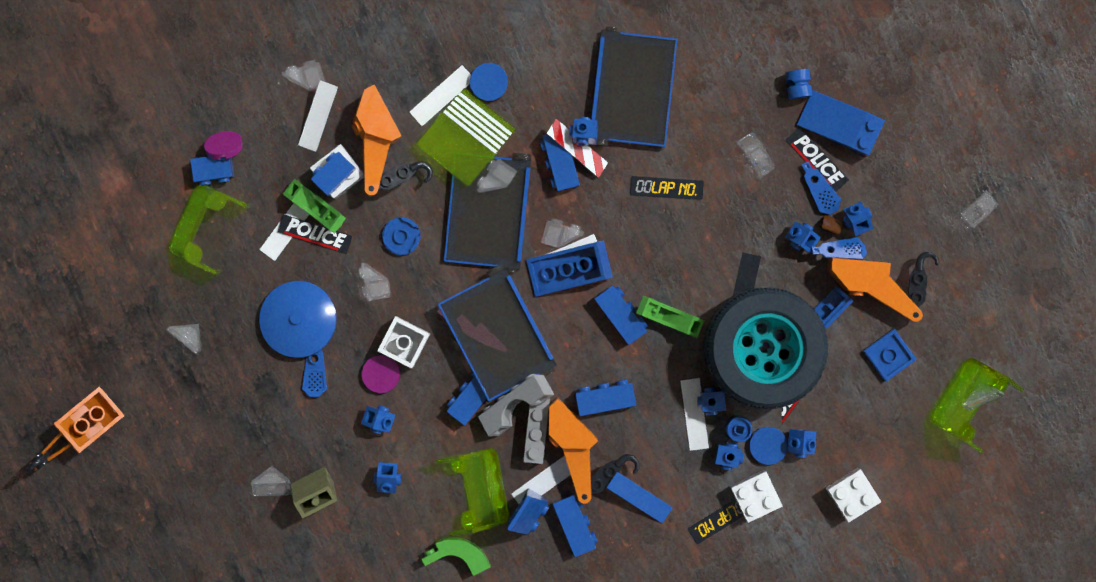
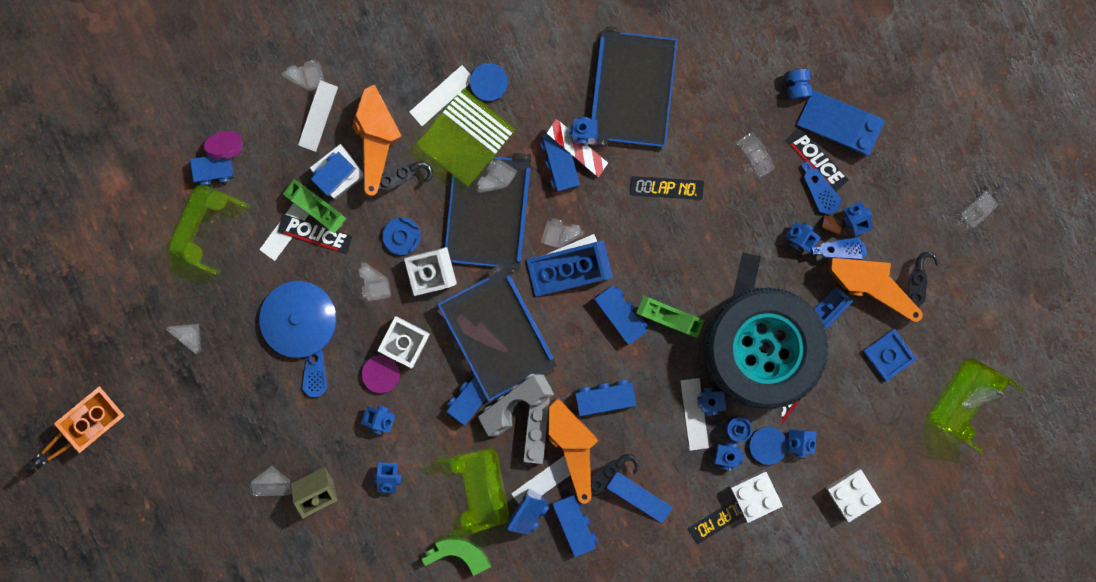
none -> white brick [404,247,457,296]

